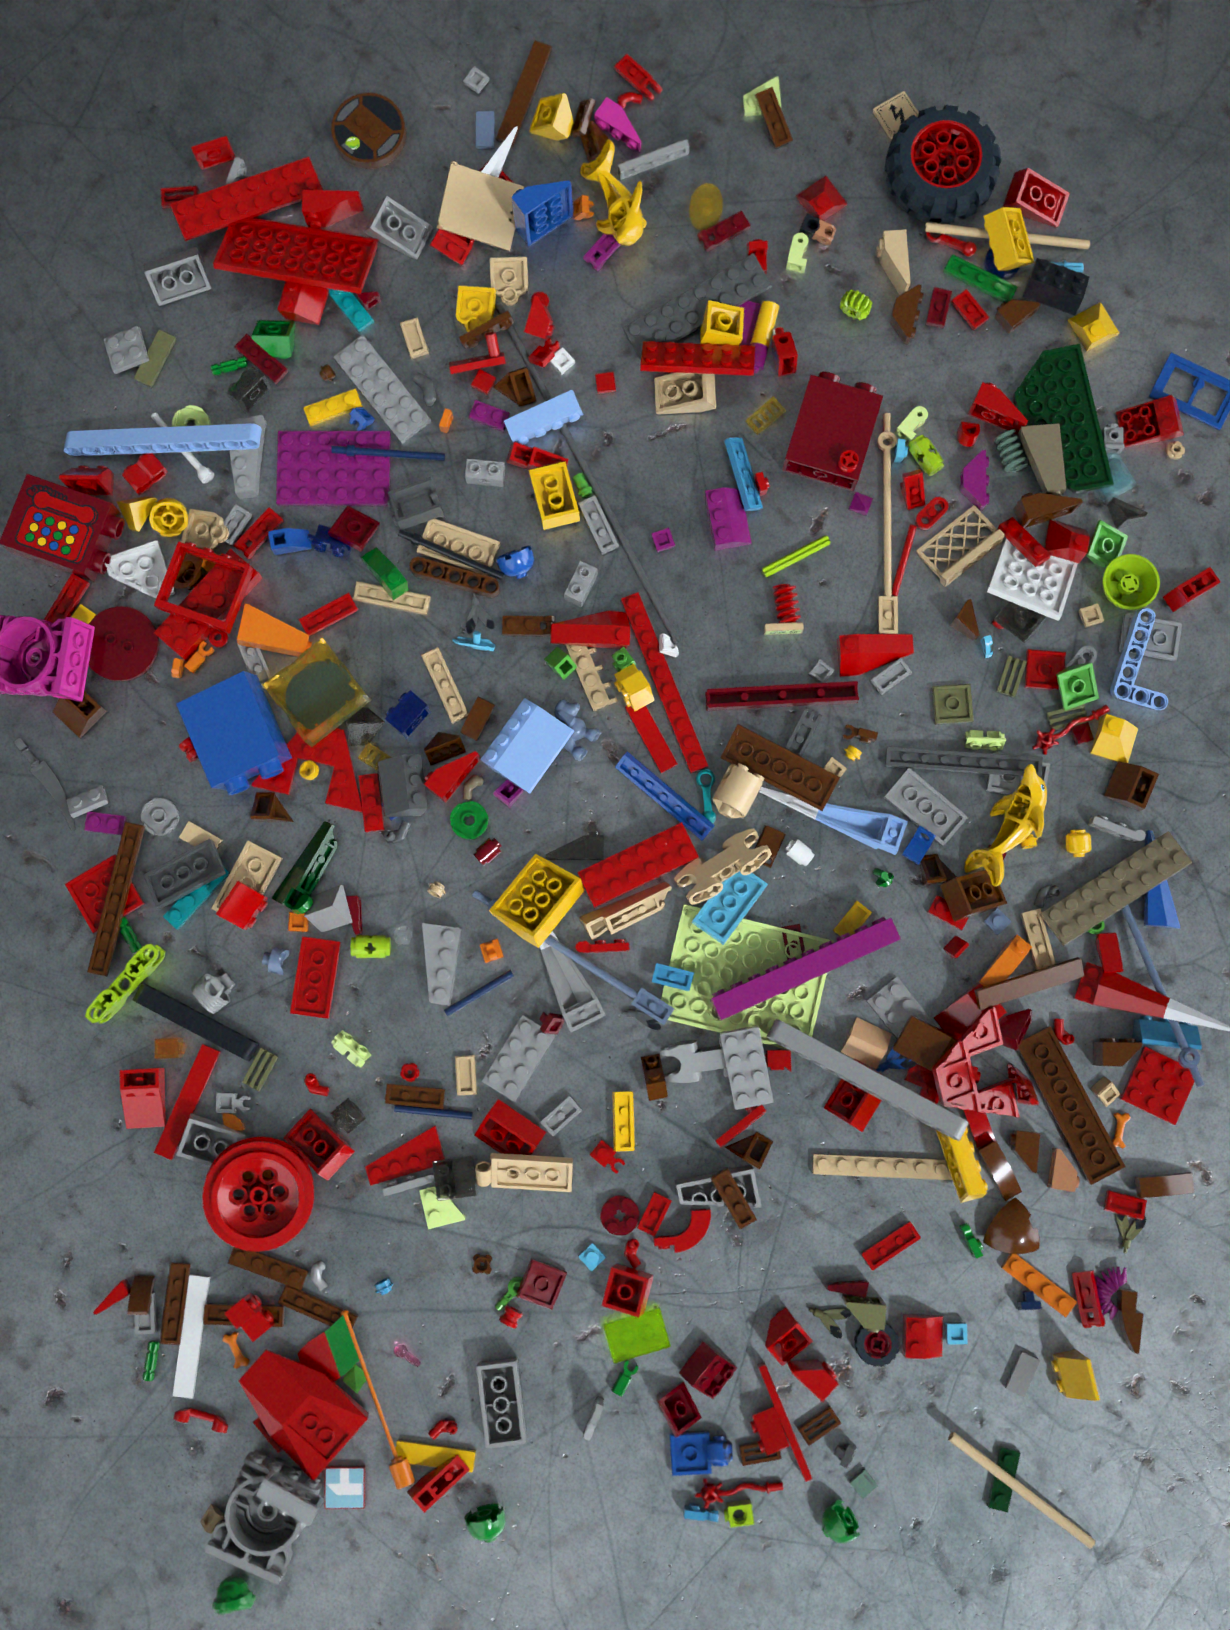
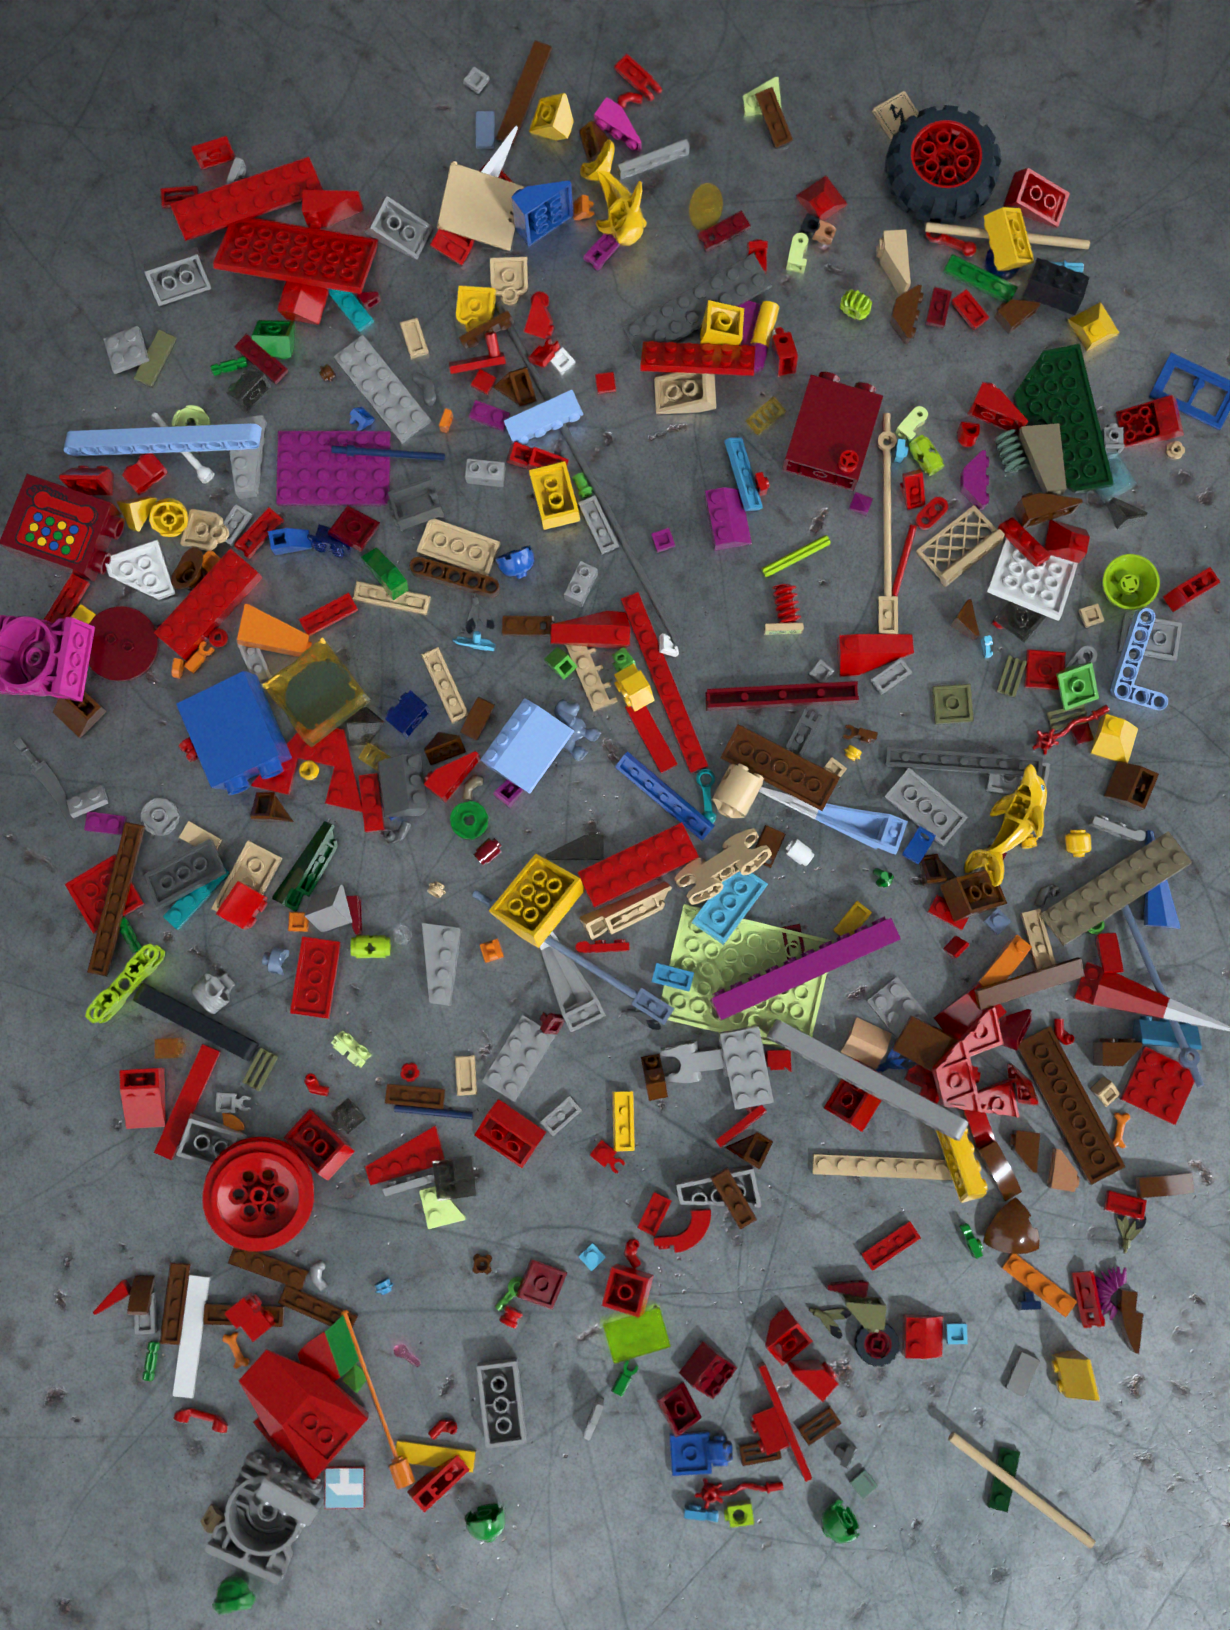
red window [154,541,254,634] -> none
green tile [292,895,313,914] -> none
yellow plate [303,388,363,427] -> none
piece [331,93,406,169] -> none
black bar [398,529,505,580] -> none
dark blue bar [444,970,514,1016] -> none
tan hinge [475,1153,573,1192] -> none
reddish brown tile [570,98,596,138] -> none
dark red plate [600,1195,640,1236] -> none
yellowish green hinge [964,730,1006,751] -> none
bright green slope [1086,520,1128,568] -> none

